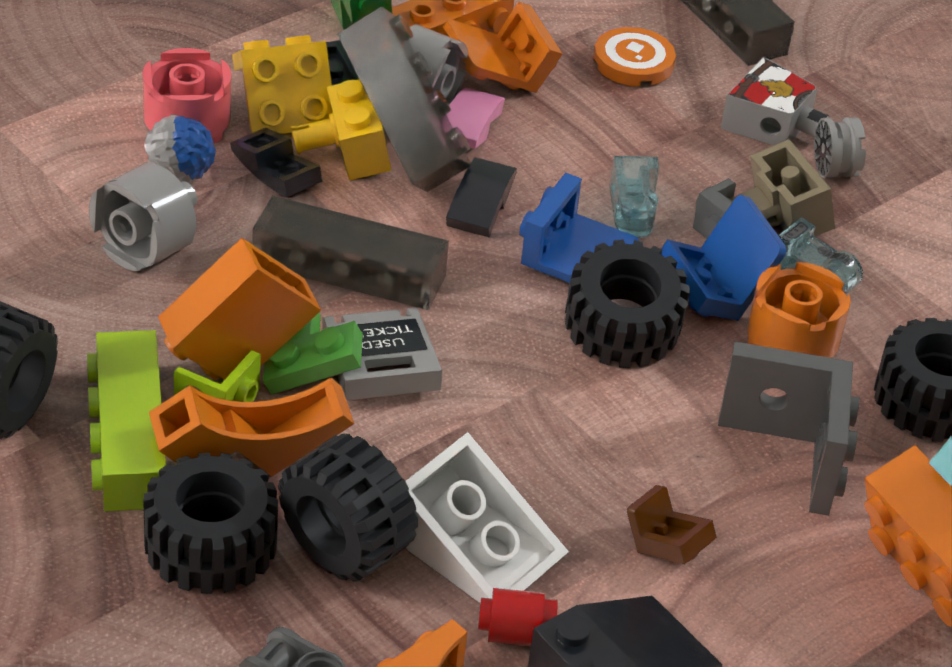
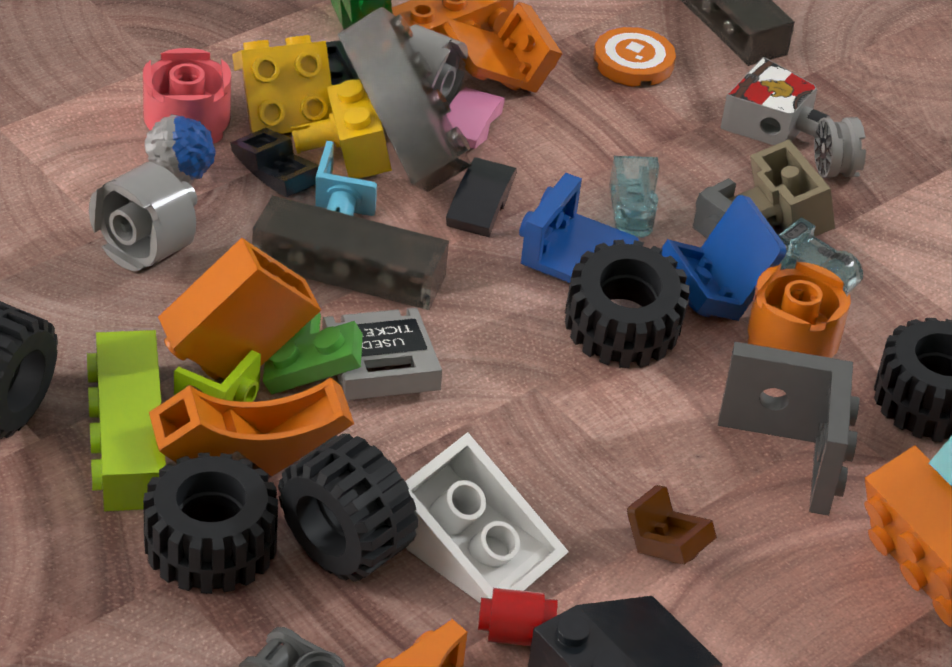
none -> medium azure bracket [316,141,377,240]

